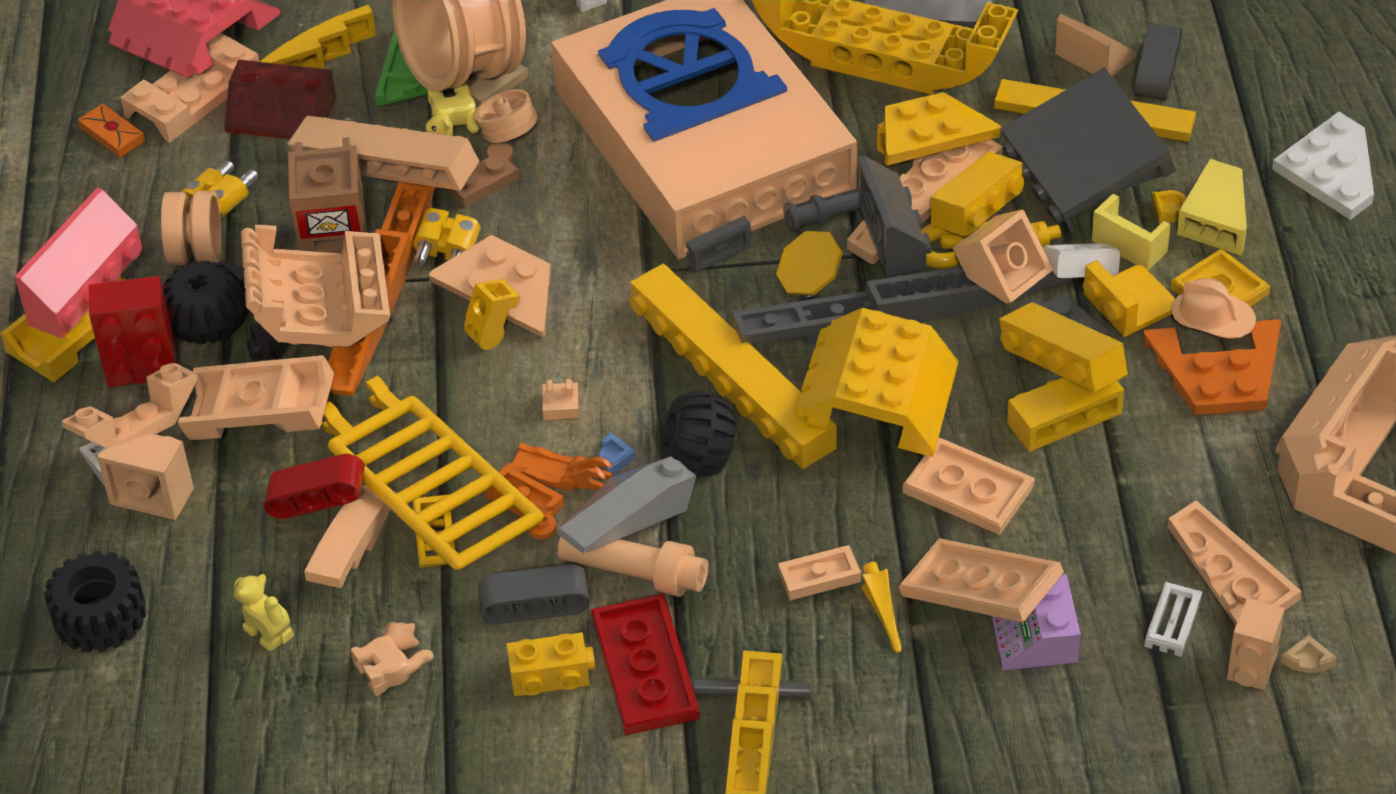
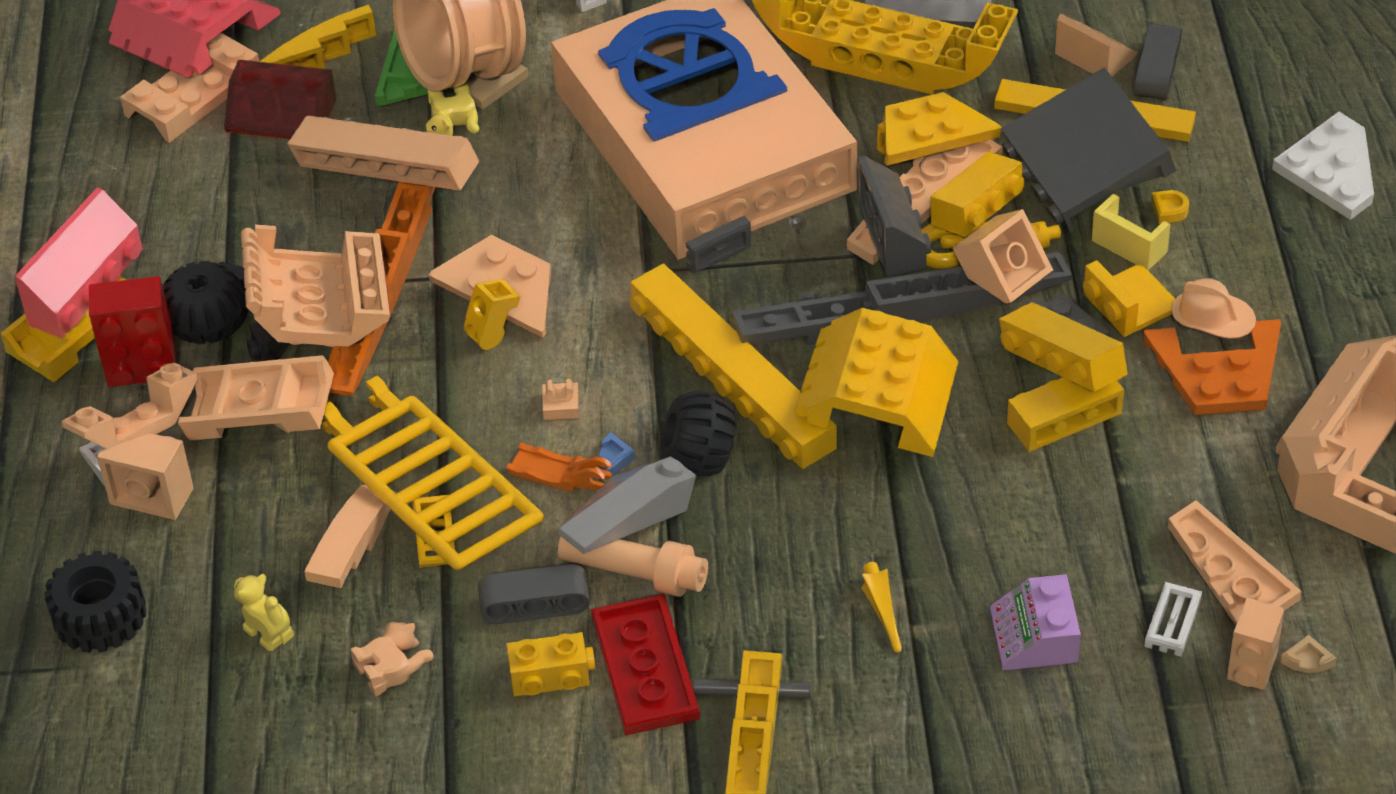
orange tile [77,103,145,158] -> none
light nougat wheel [161,190,222,266] -> none
yellow piece [181,161,258,219] -> none
red beam [263,454,365,519] -> none
medium nougat container [288,137,367,254] -> none
yellow piece [413,208,481,265] -> none
medium nougat hinge [446,142,520,208] -> none
light nougat wheel [474,89,538,143] -> none
orange hinge [484,465,564,540] -> none
yellow piece [776,231,843,296] -> none
light nougat plate [778,545,861,601] -> none
dark grey pin [783,188,860,232] -> none
light nougat tile [898,538,1064,622] -> none
light nougat tile [903,437,1035,535] -> none
white slope [1043,243,1120,278] -> none
yellow tile [1170,248,1271,307] -> none
light yellow slope [1177,159,1247,256] -> none

